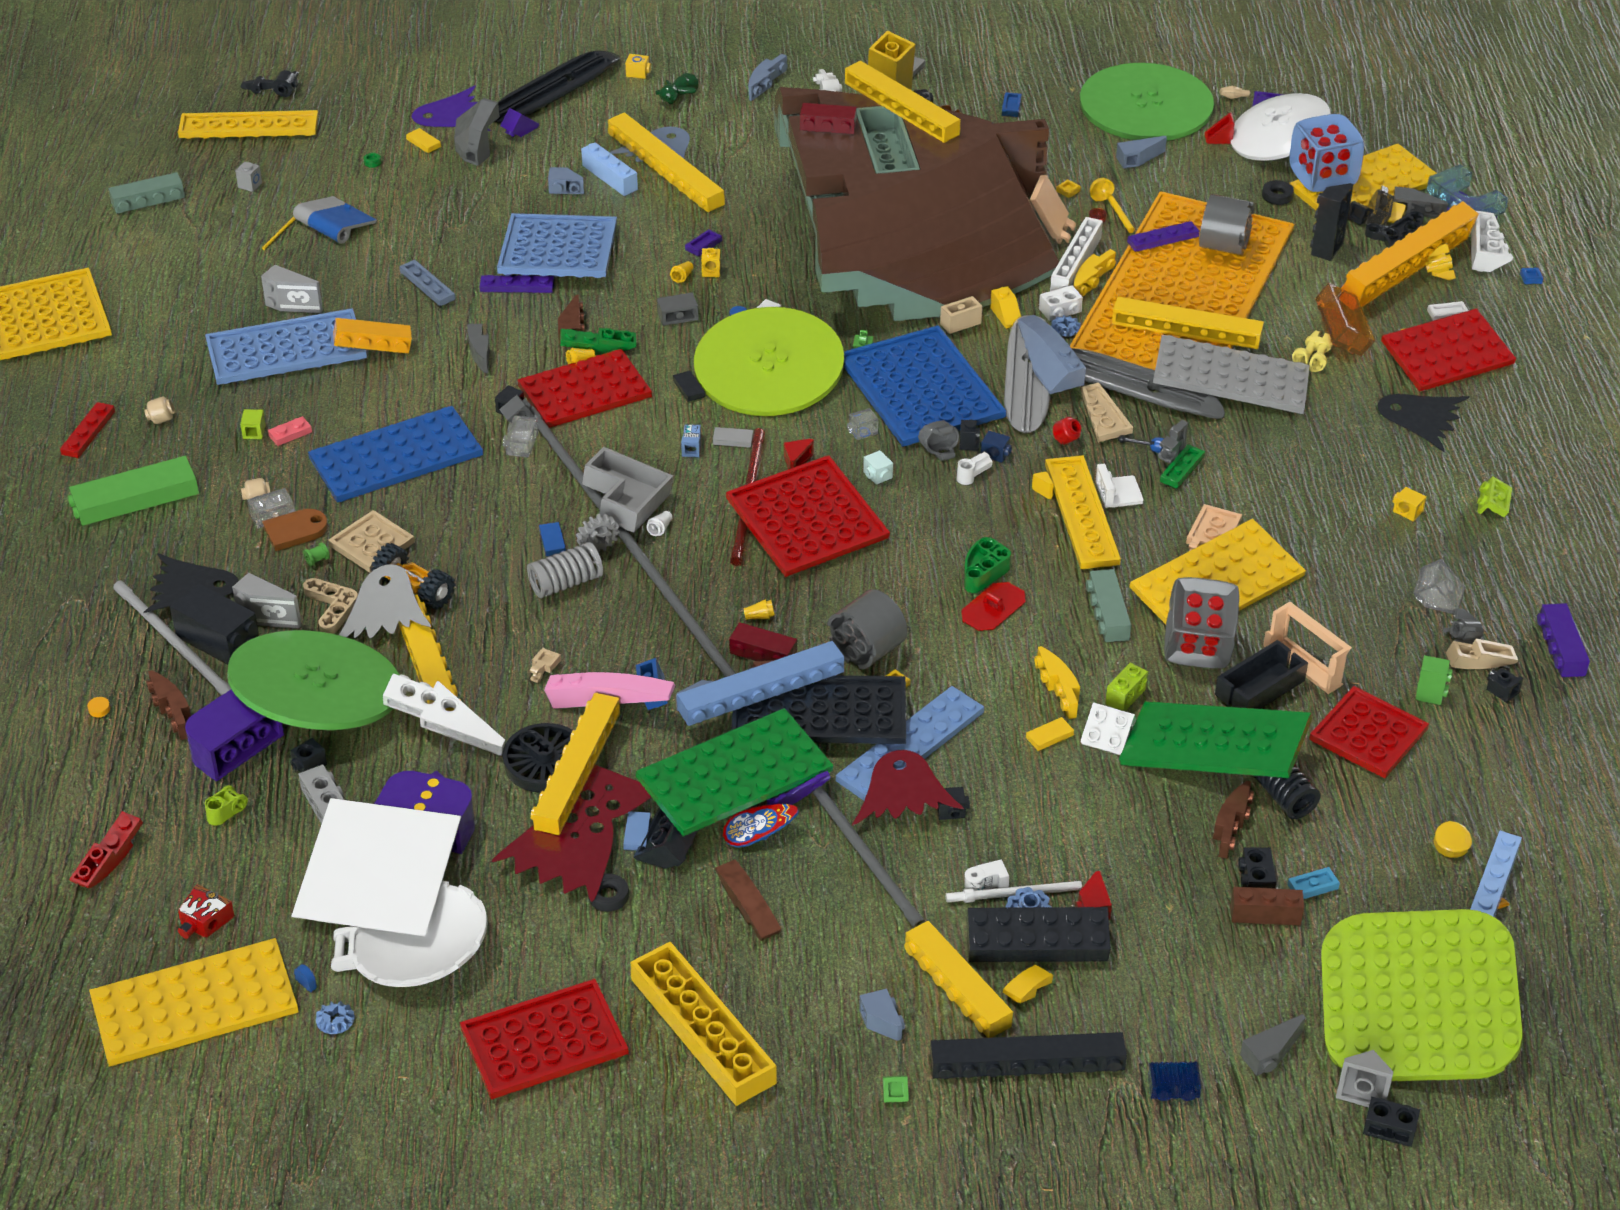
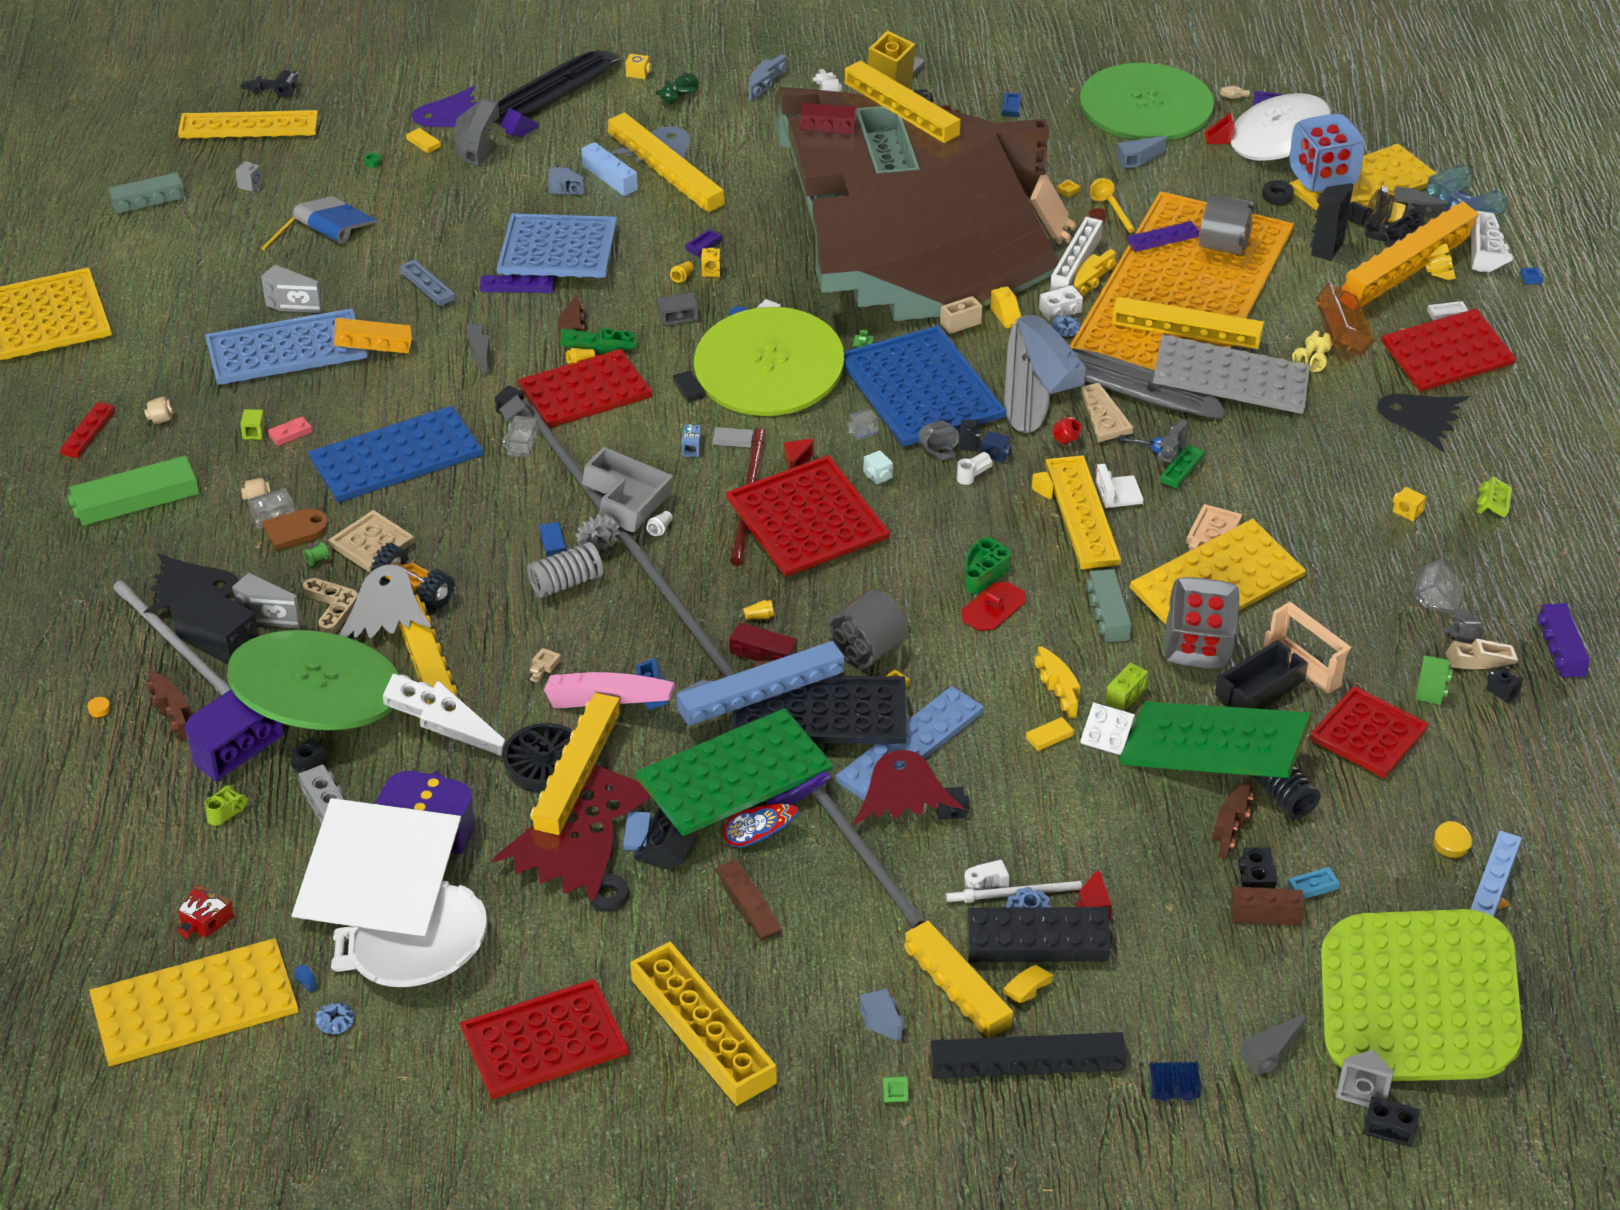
red slope [69,811,143,889] -> none

